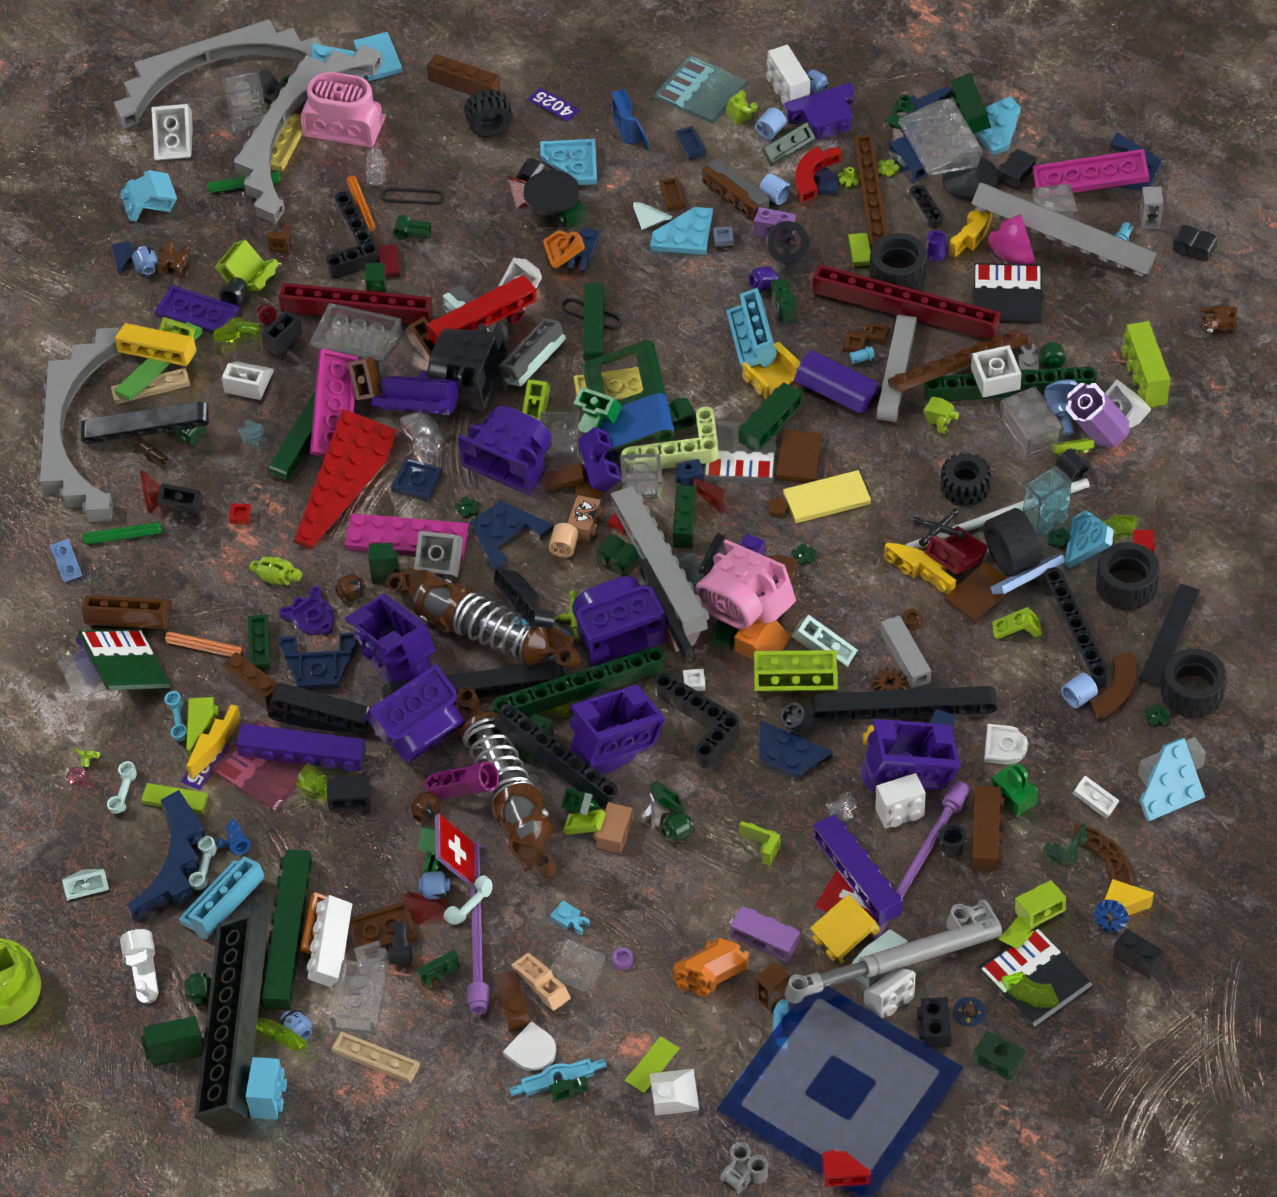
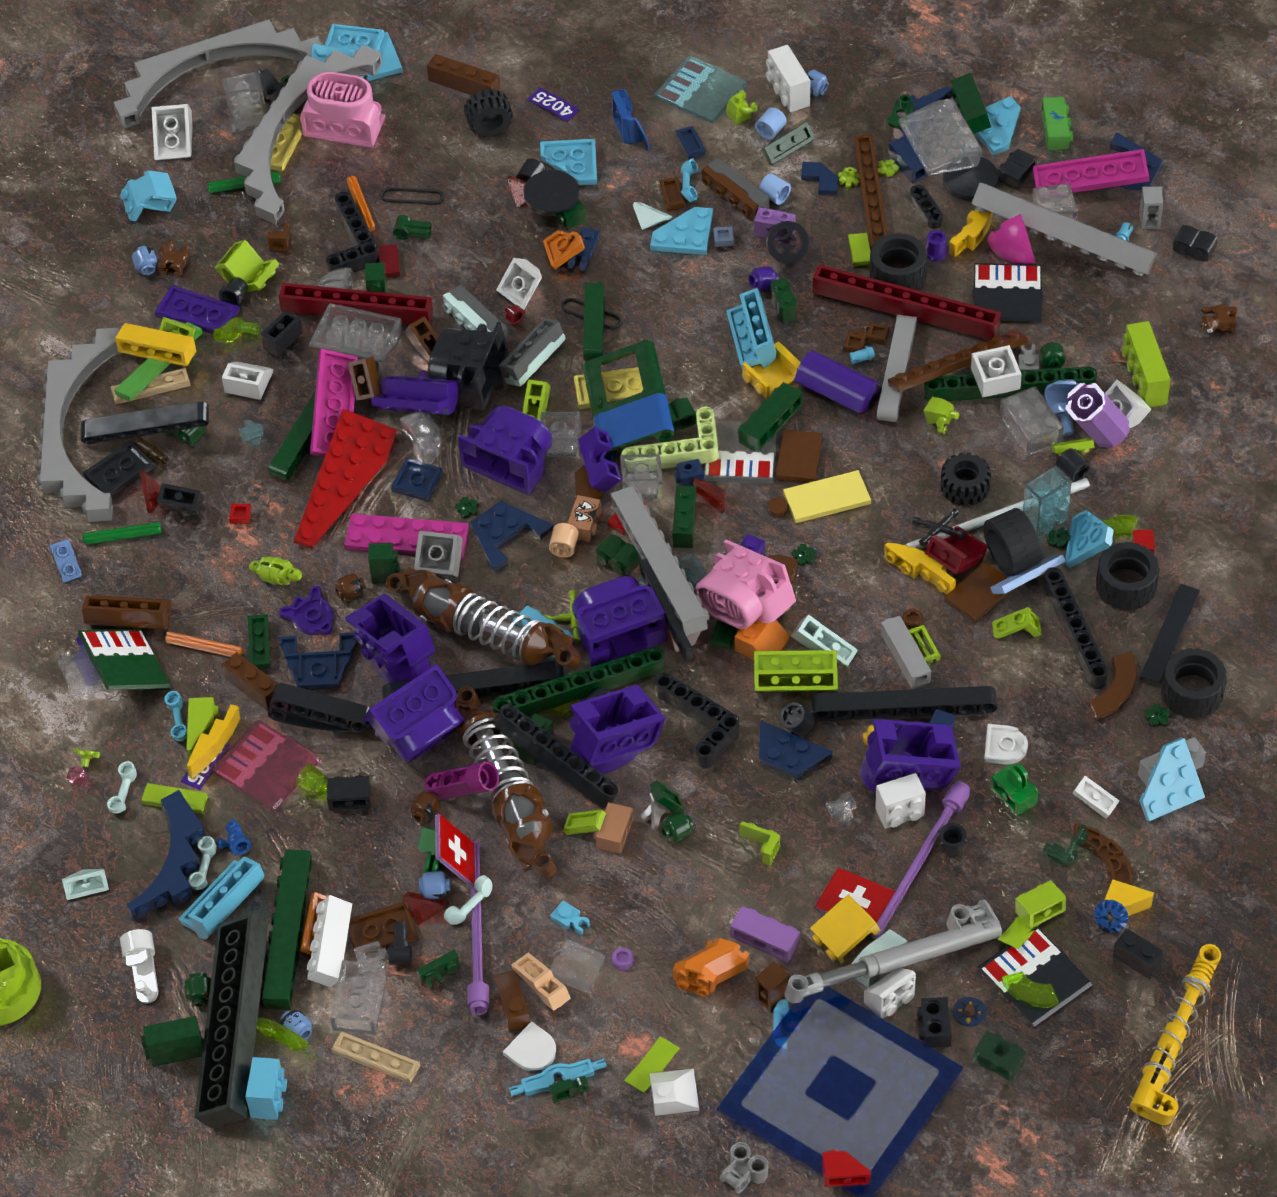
dark blue tile [112,241,133,274] -> none
dark purple brick [236,724,366,771] -> none
dark red tile [257,304,277,324] -> none
clear axle [366,148,385,186] -> none
red brick [427,275,537,344] -> none
black beam [494,569,555,629] -> none
reddish brown tile [545,463,585,491] -> none
dark green tile [561,787,600,815] -> none
green brick [573,386,622,435] -> none
white plate [683,669,706,691] -> none
black axle [699,532,726,576] -> none
dark purple brick [783,82,854,140] -> none
red arch [795,146,842,203] -> none
dark purple brick [813,814,903,925] -> none
reddish brown gear [871,667,909,691] -> none
reddish brown brick [971,785,1004,870] -> none
light blue piece [1061,673,1098,708] -> none
none -> black plate [83,441,155,497]
none -> clear brick [315,268,354,289]
none -> medium azure tile [324,24,384,51]
none -> medium azure bar [681,159,698,202]
none -> lime tile [908,625,941,663]
none -> bright green brick [1041,97,1073,150]
none -> yellow piece [1130,944,1221,1126]

